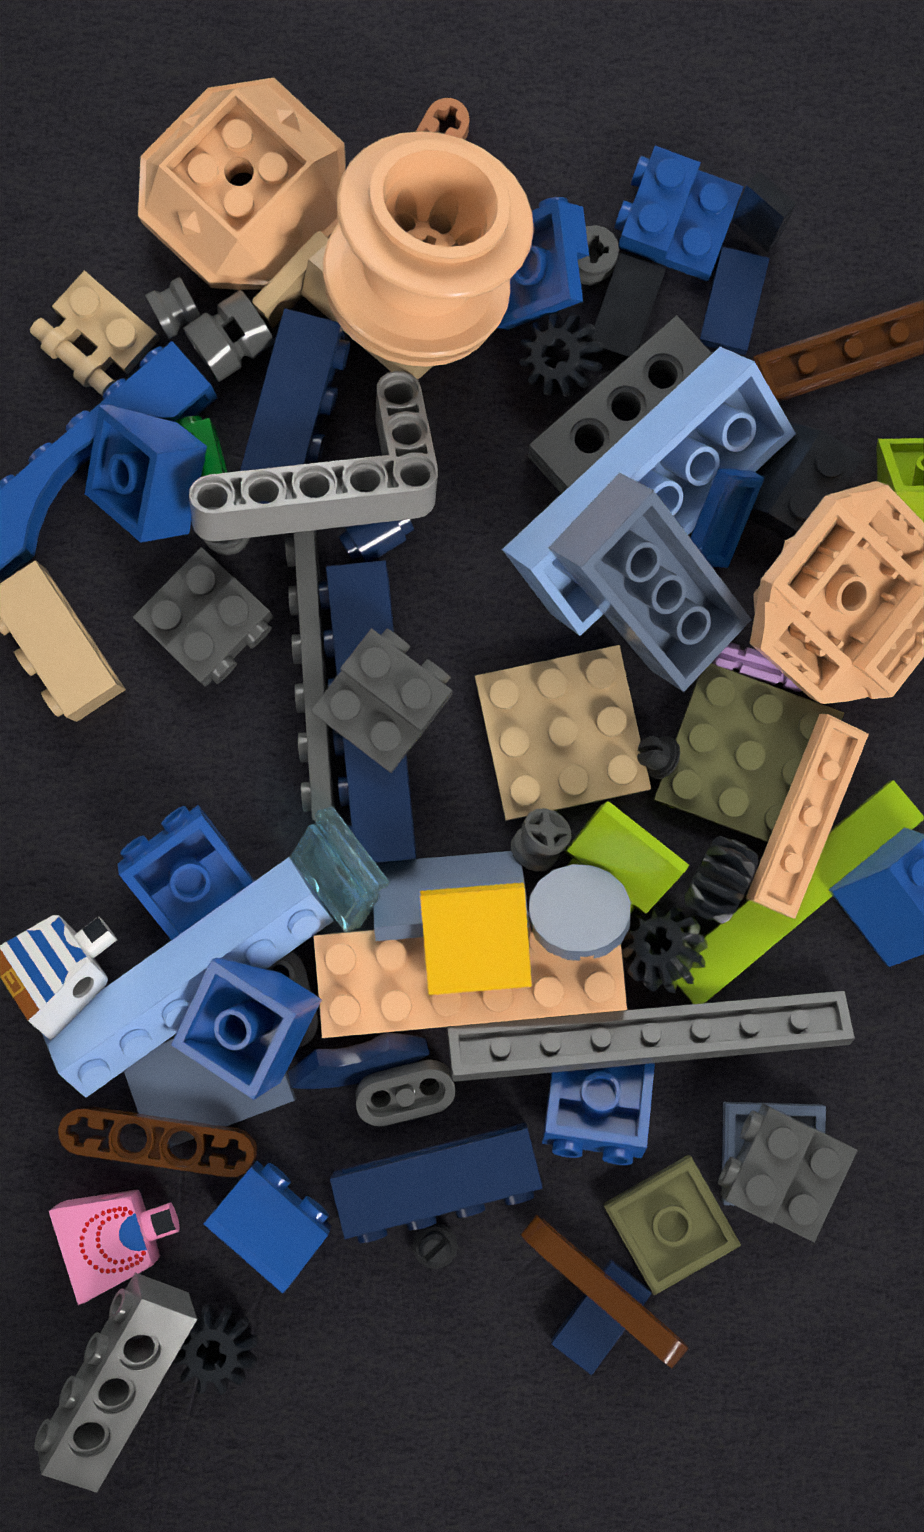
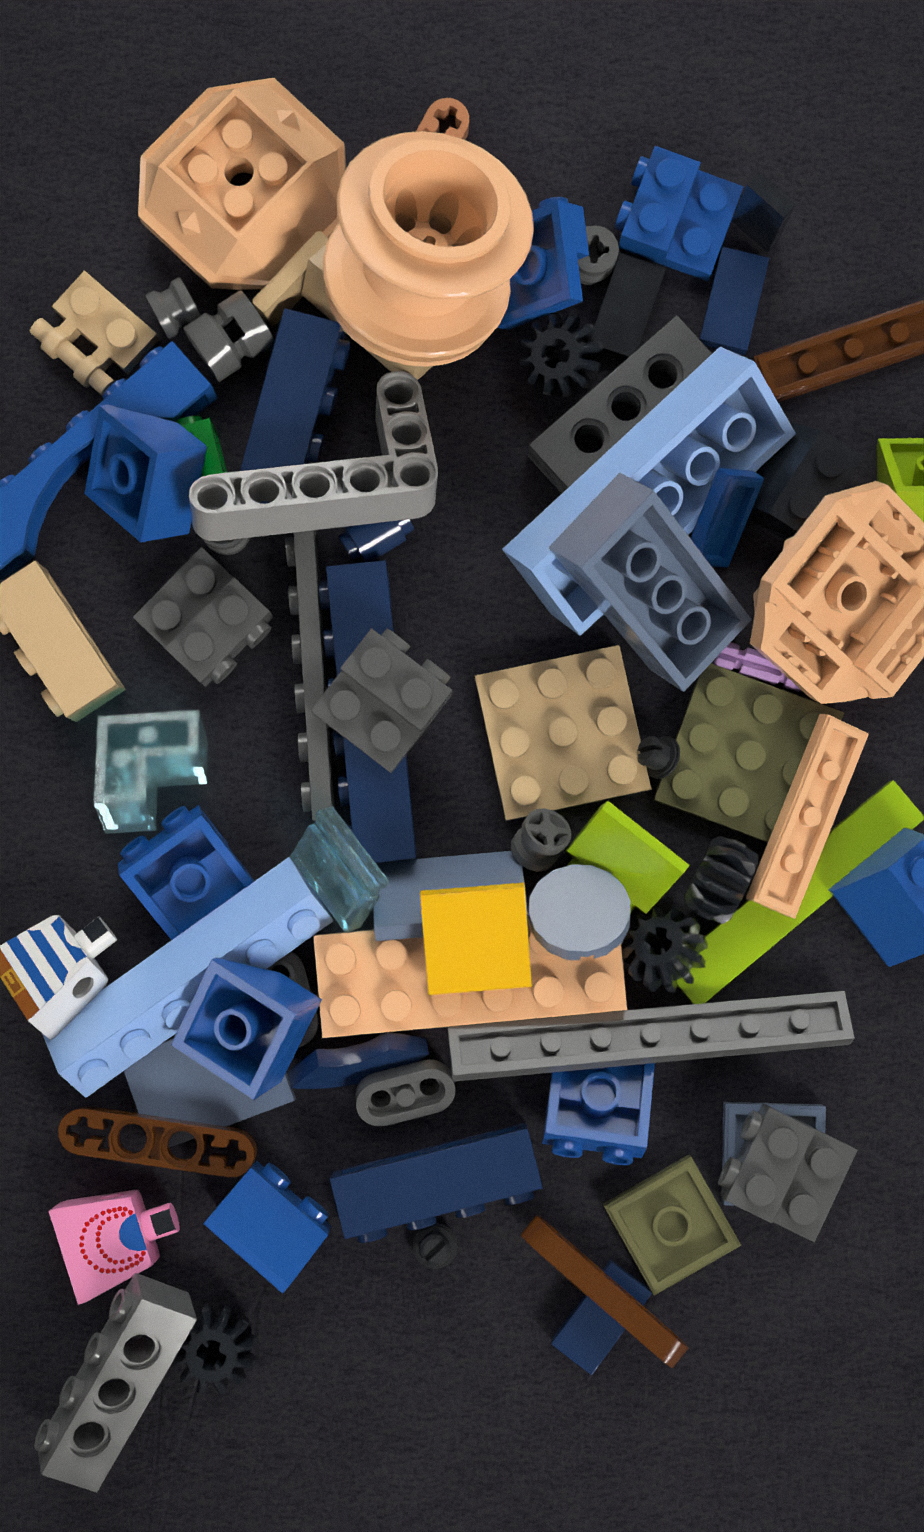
none -> clear light blue brick [94,710,208,834]

